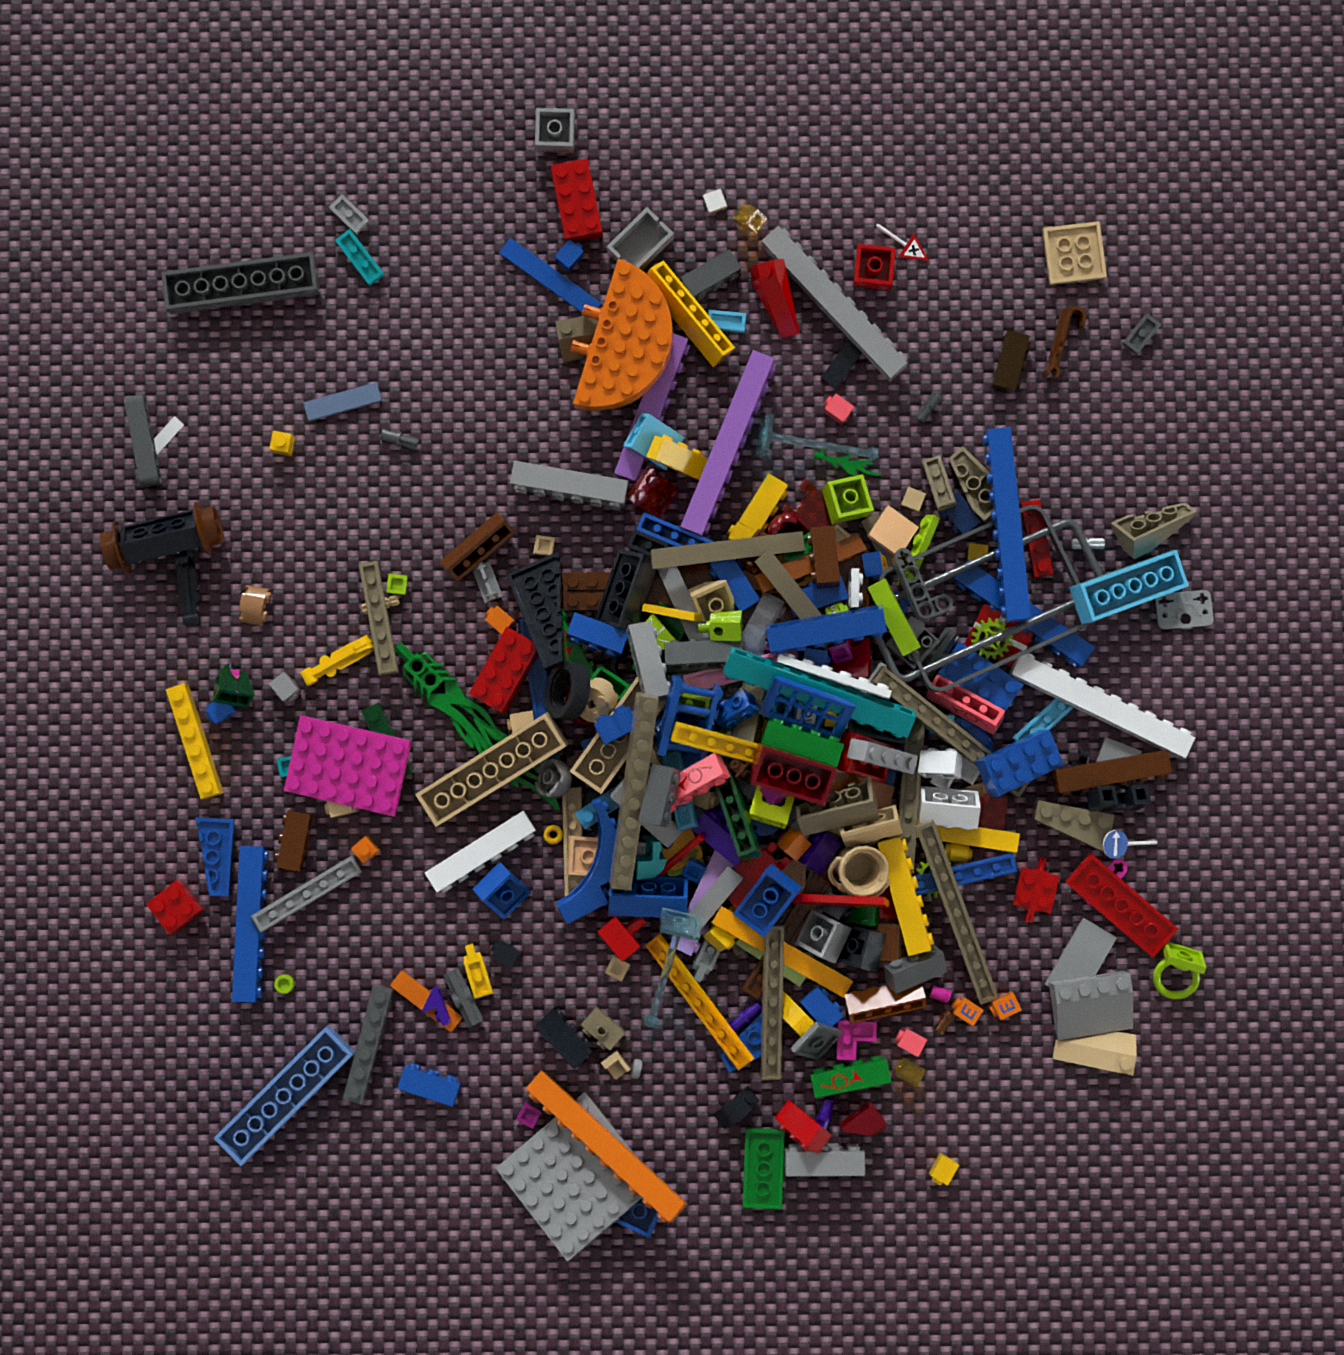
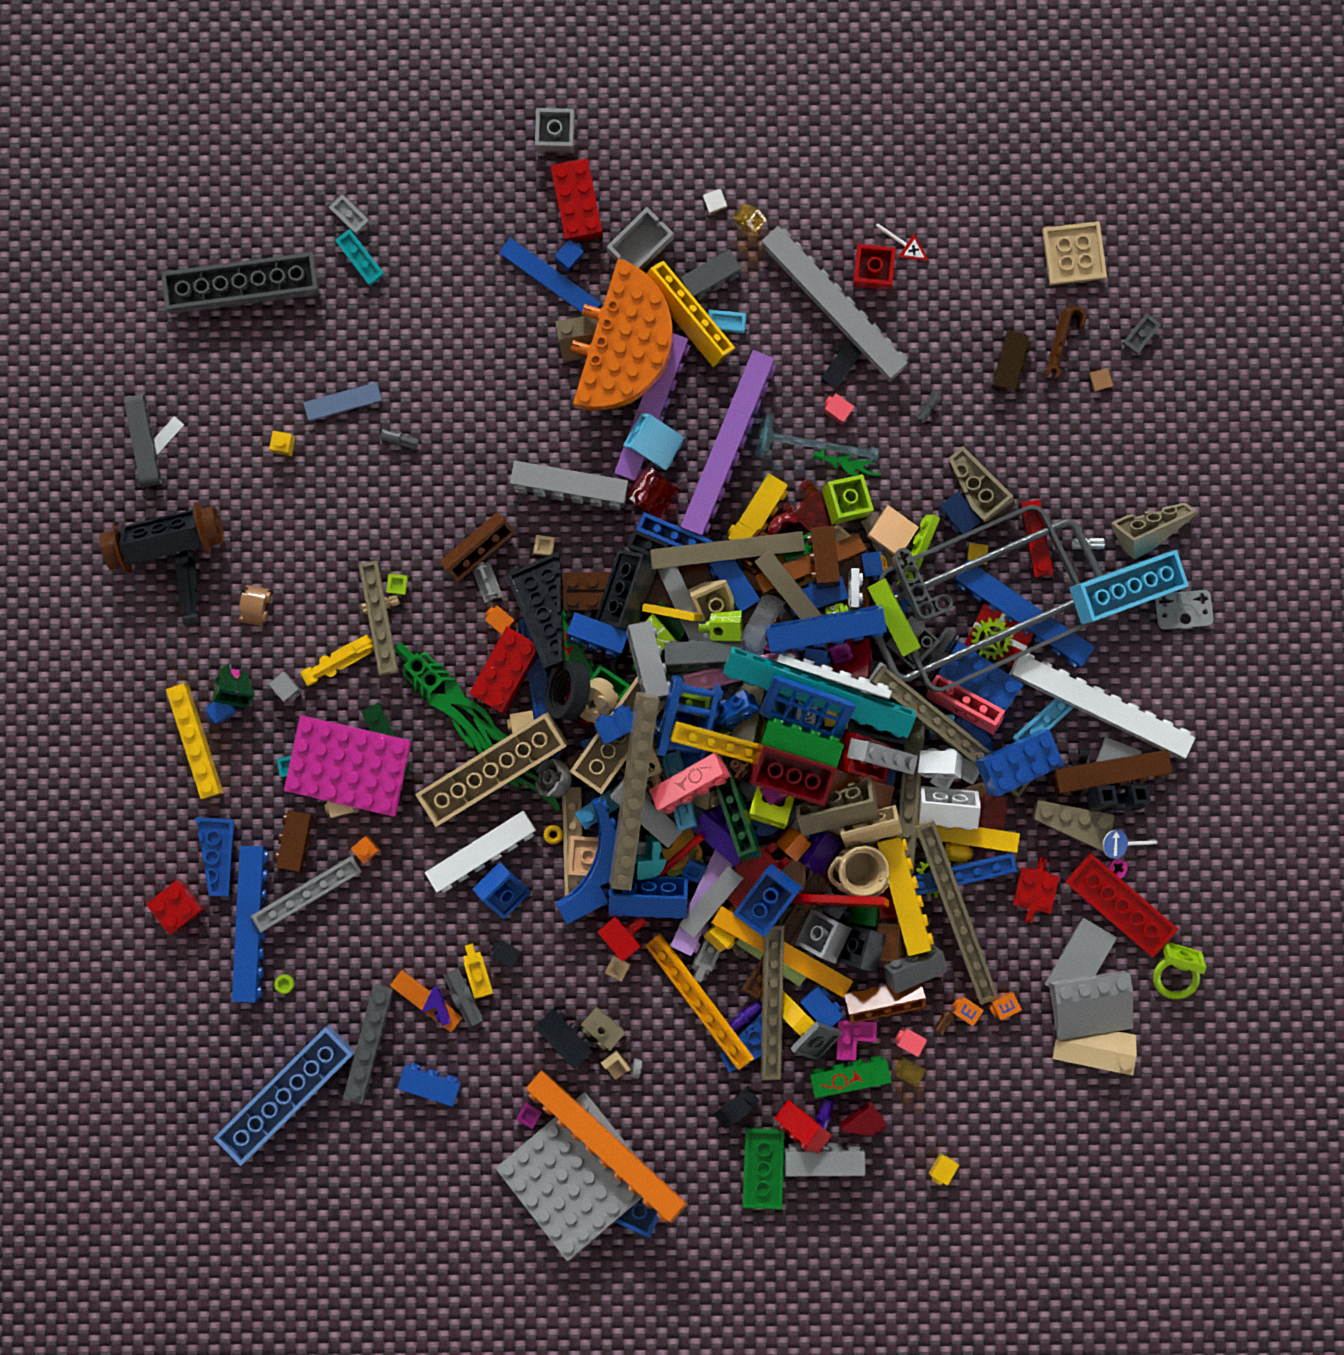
dark grey brick [638,763,681,828] -> none
clear light blue tile [644,907,701,1028] -> none
yellow brick [646,434,708,480] -> none
red wedge [749,259,800,338] -> none
tan tile [901,487,926,512] -> none
dark tan tile [922,455,957,512] -> none
dark pink piece [929,984,952,1004] -> none
blue brick [983,427,1031,623] -> none
none -> medium nougat tile [1089,368,1113,392]

